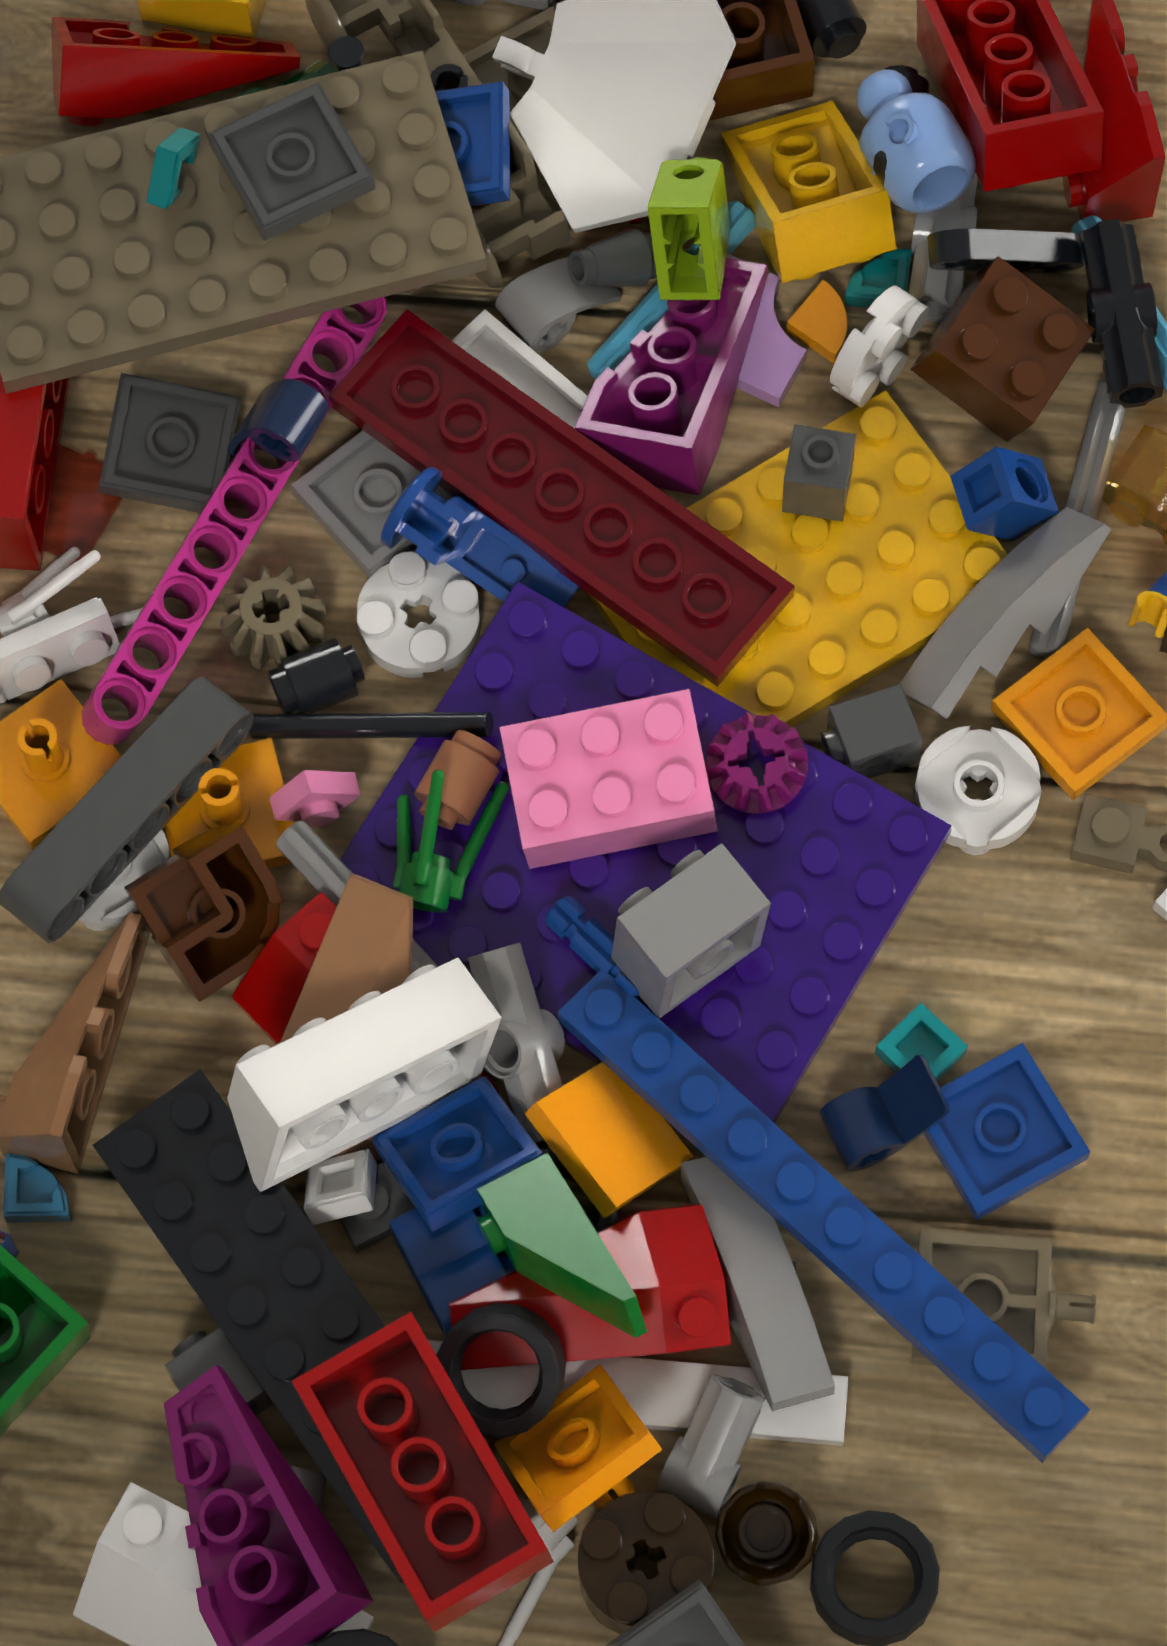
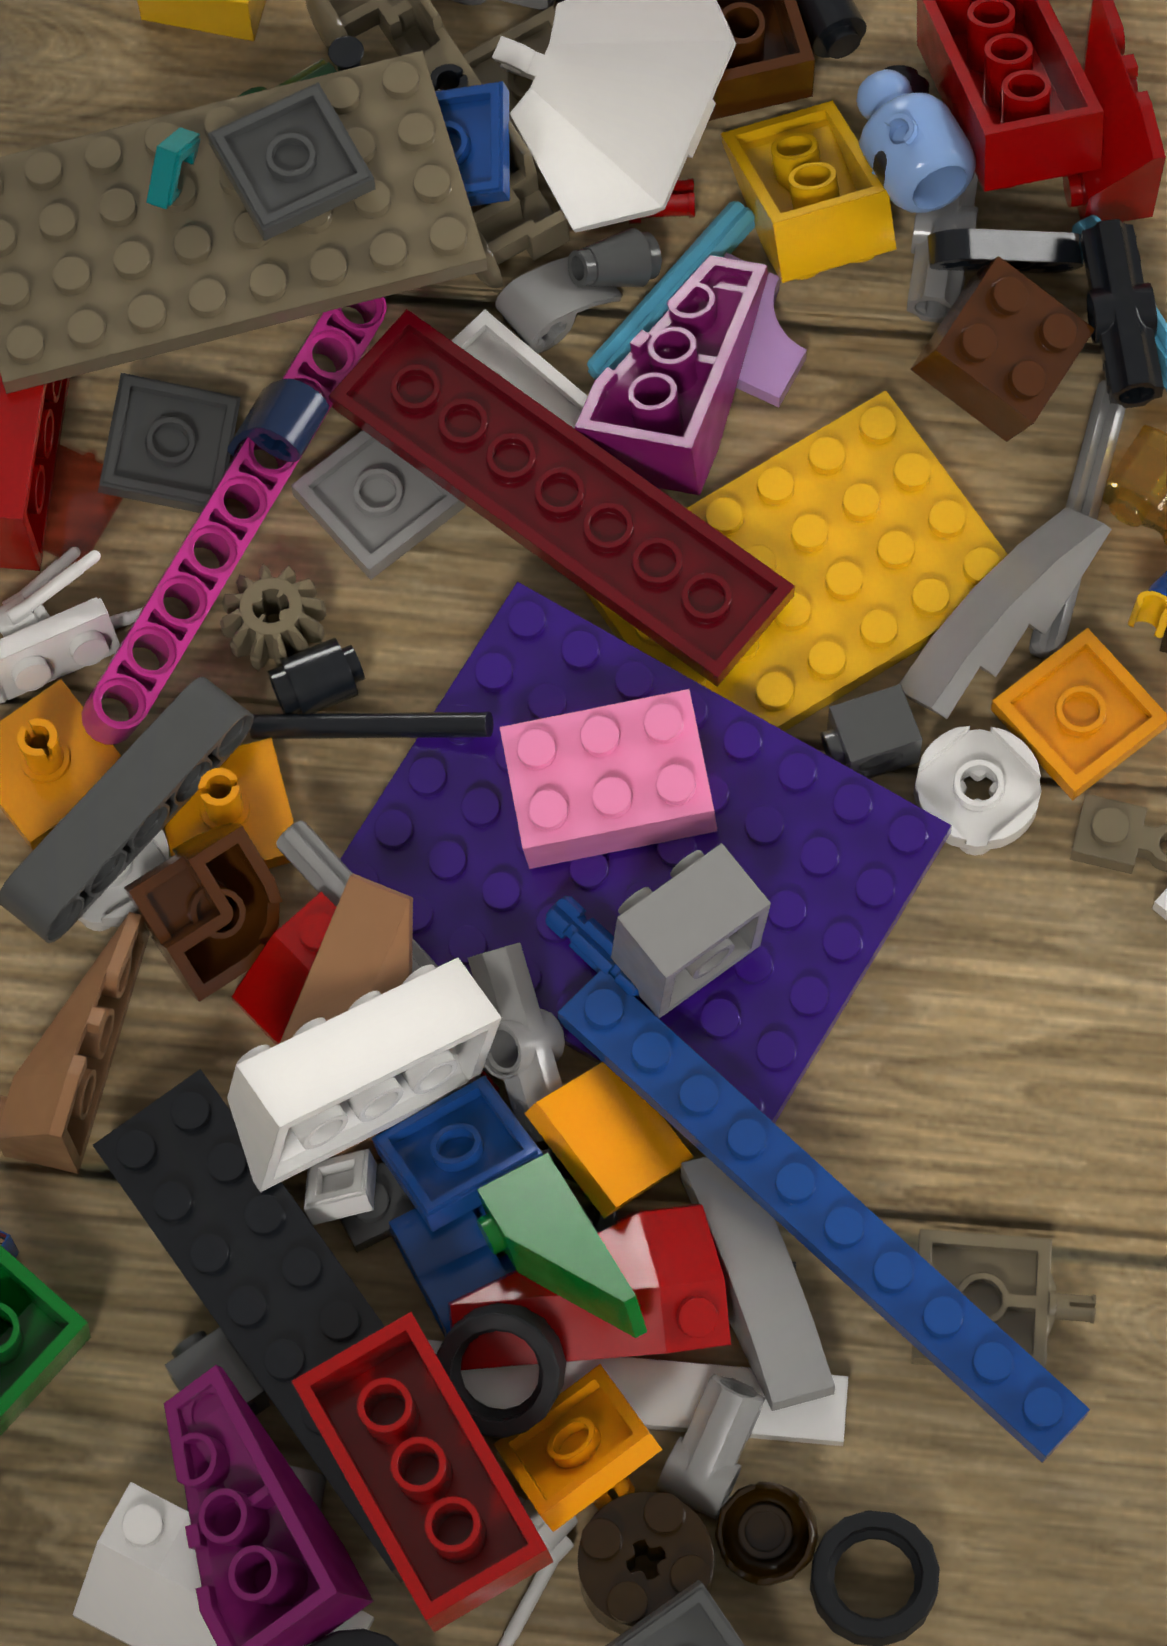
dark azure tile [4,1154,72,1223] -> none
red wedge [51,17,300,126] -> none
bright pink plate [269,770,361,827] -> none
white plate [357,551,481,678] -> none
blue piece [381,467,579,608] -> none
green plant [392,769,509,913] -> none
nougat brick [414,730,501,830] -> none
lime torso [647,157,730,300] -> none
magenta gear [706,712,808,814] -> none
dark grey brick [782,424,856,522] -> none
light orange tile [786,280,847,364] -> none
dark blue panel [819,1055,950,1172] -> none
white plate [830,285,930,408] -> none
teal tile [845,249,911,308] -> none
teal plate [875,1003,968,1082] -> none
blue plate [924,1043,1090,1220] -> none
blue brick [950,446,1059,541] -> none

